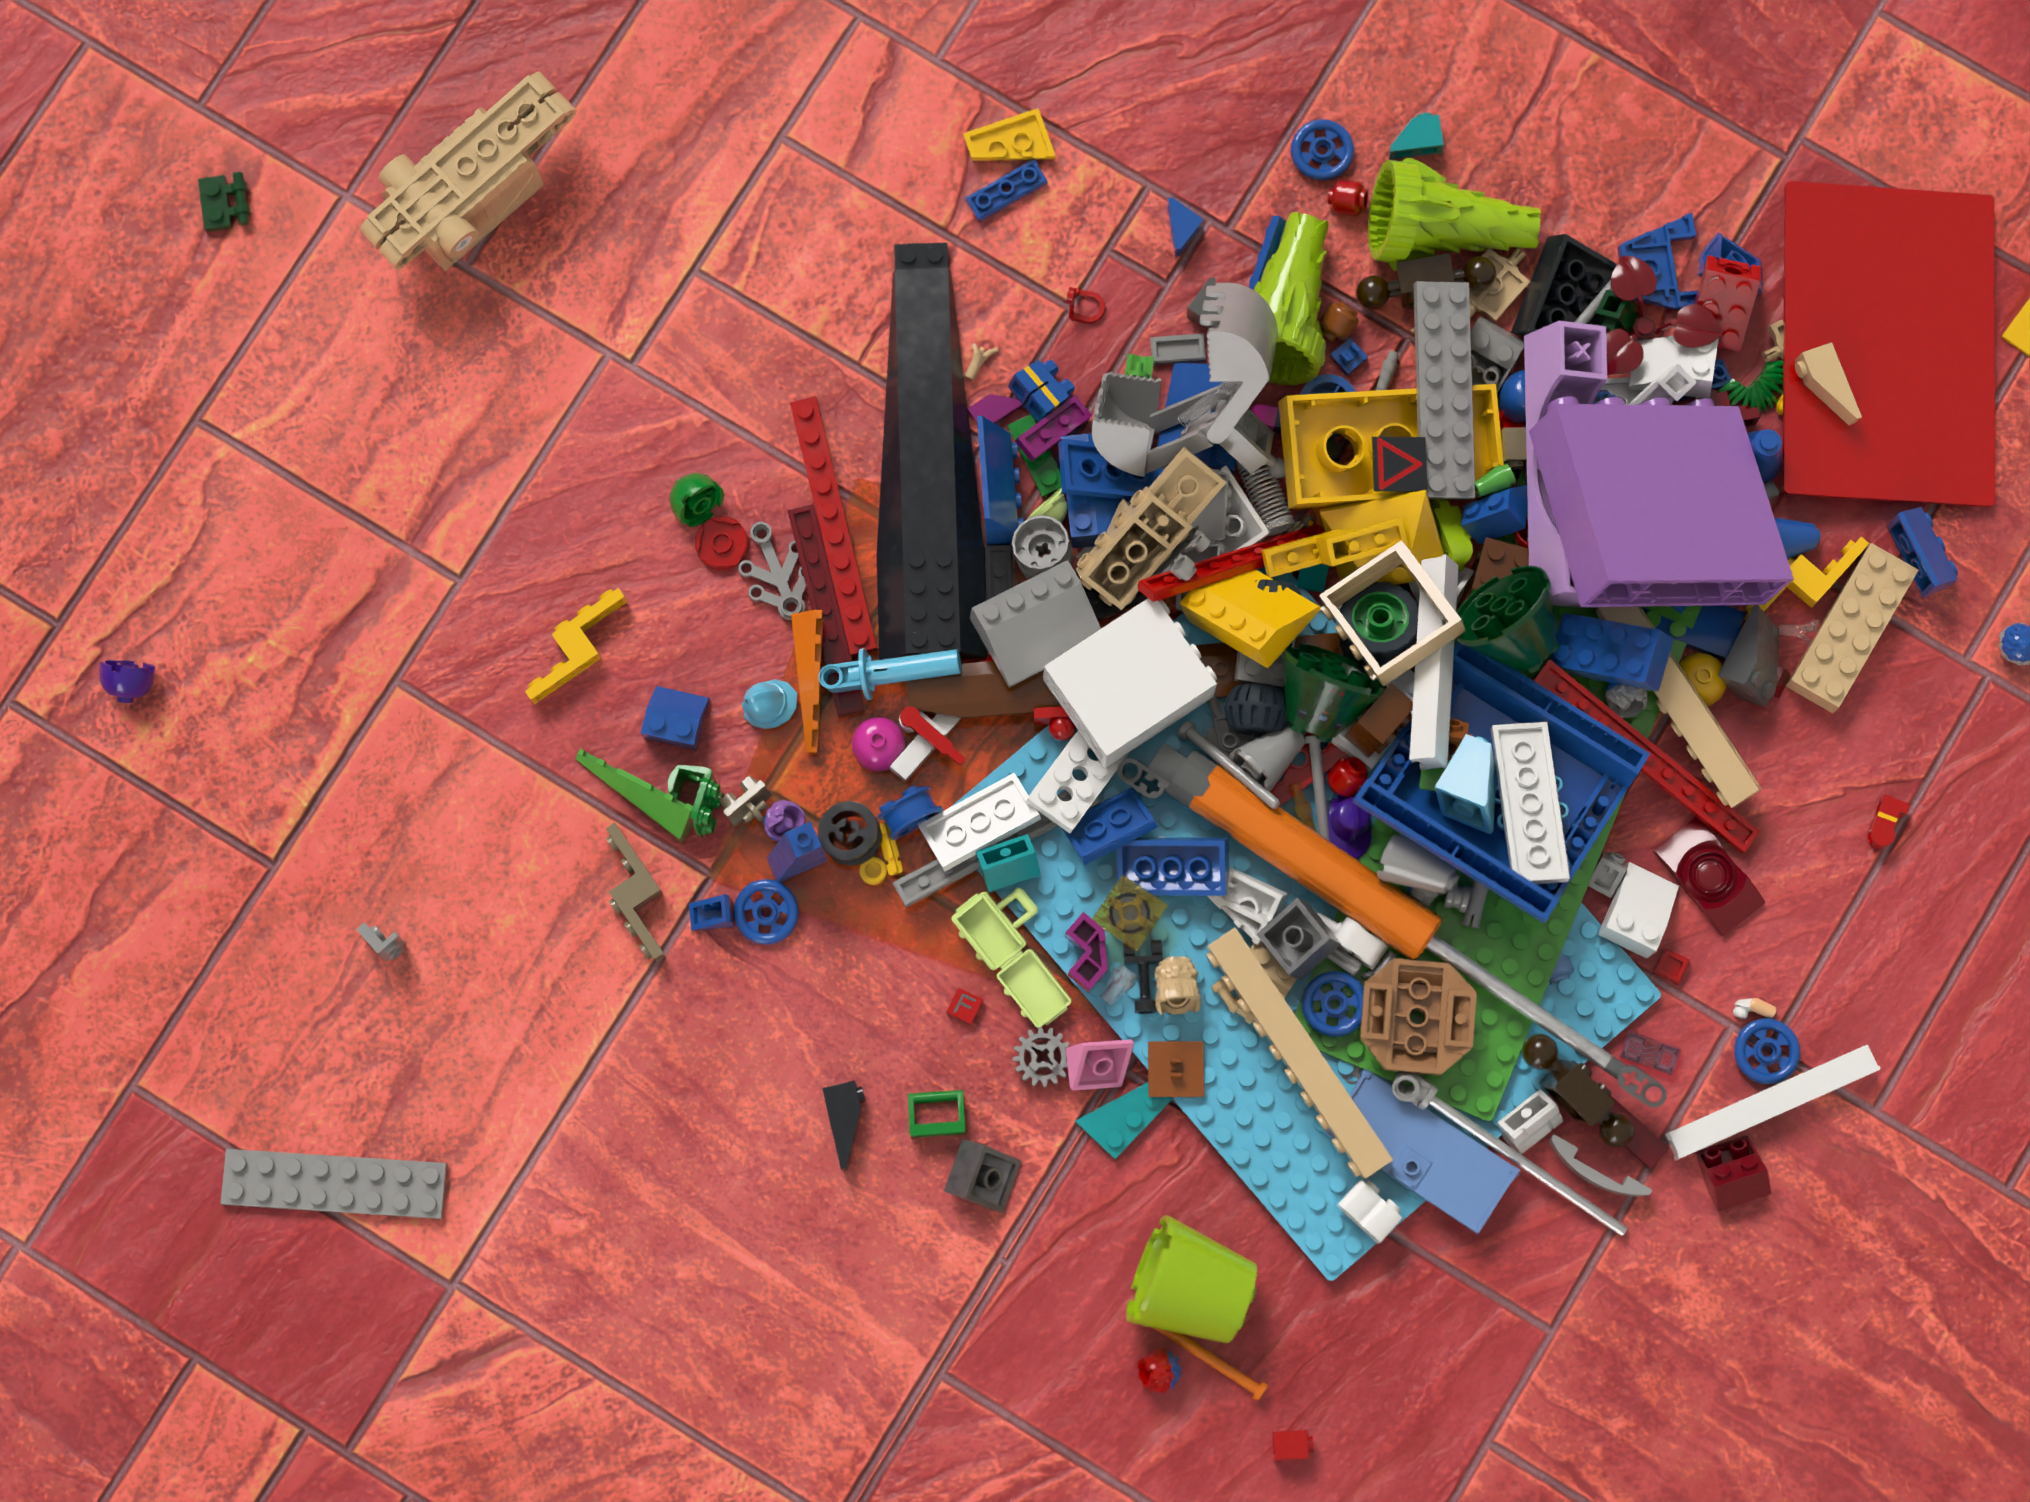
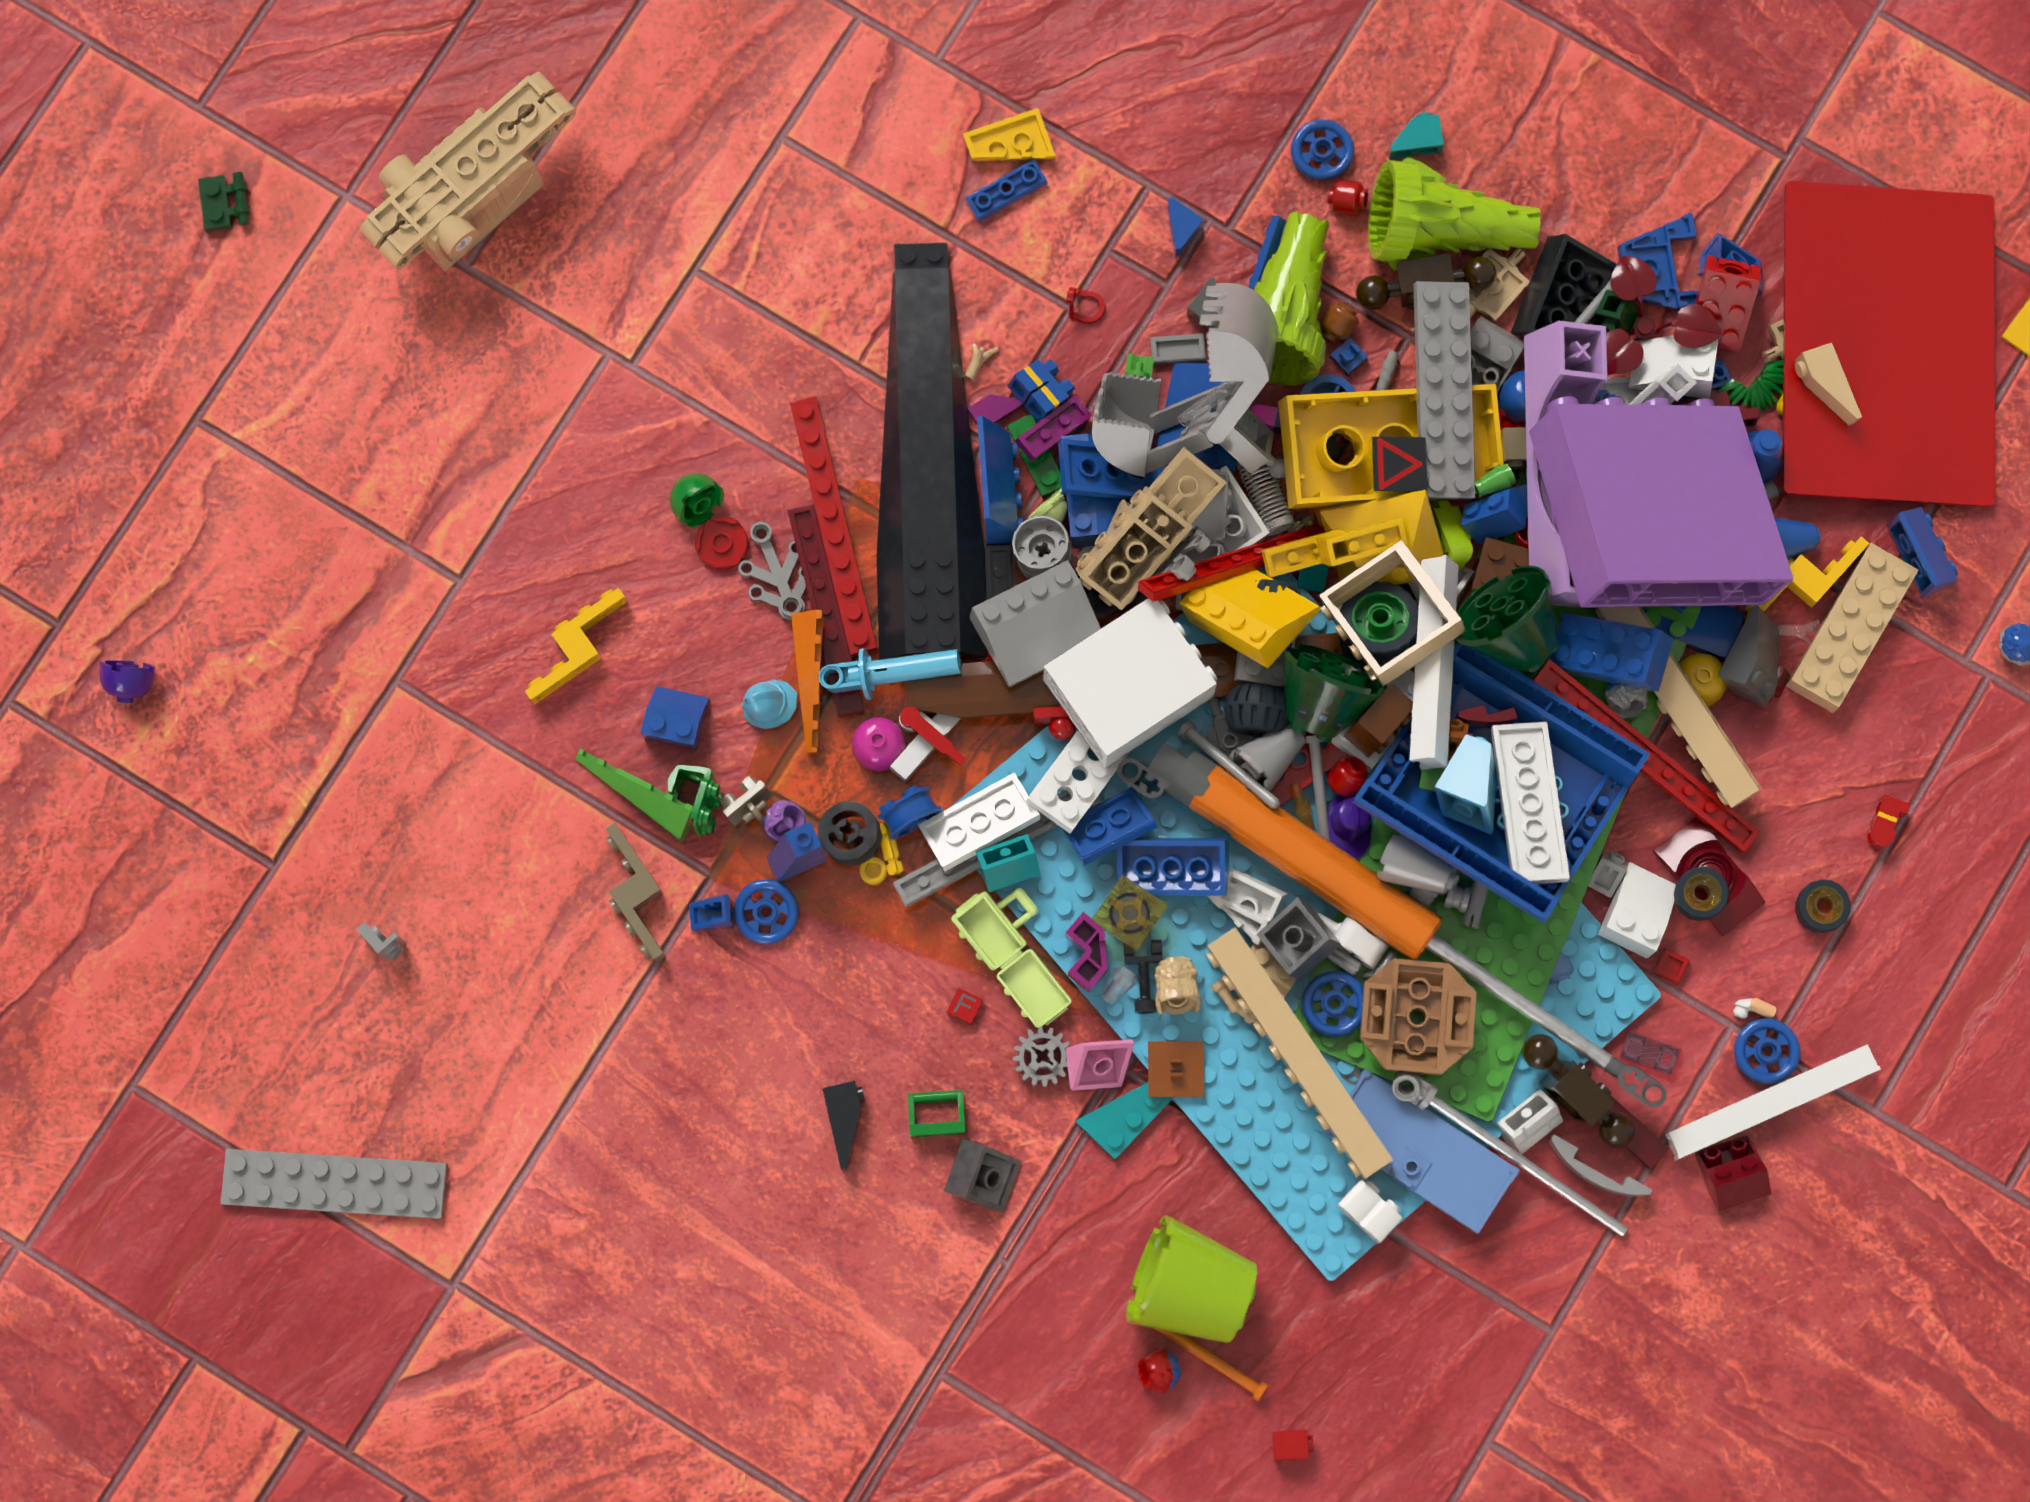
none -> dark red slope [1455,705,1517,728]
none -> wheel [1673,867,1729,921]
none -> wheel [1795,879,1851,933]

